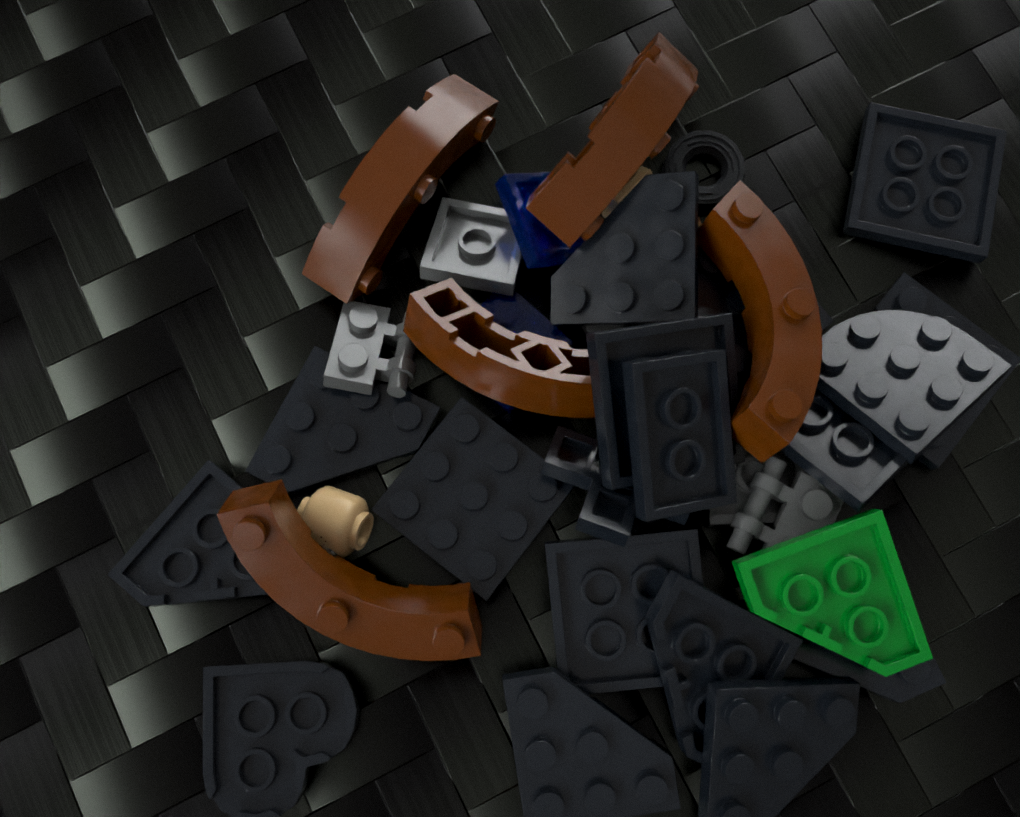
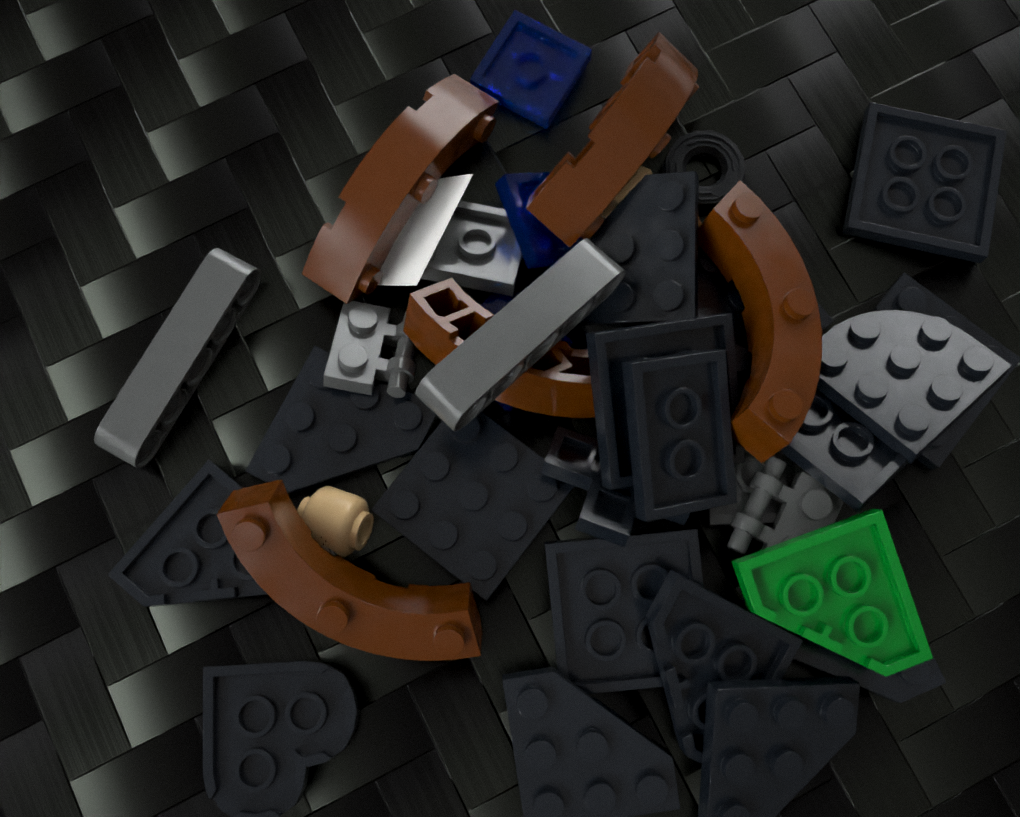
none -> dark grey beam [94,248,262,468]
none -> white sticker [378,174,473,286]
none -> dark grey beam [415,238,626,432]
none -> clear blue plate [470,10,592,129]

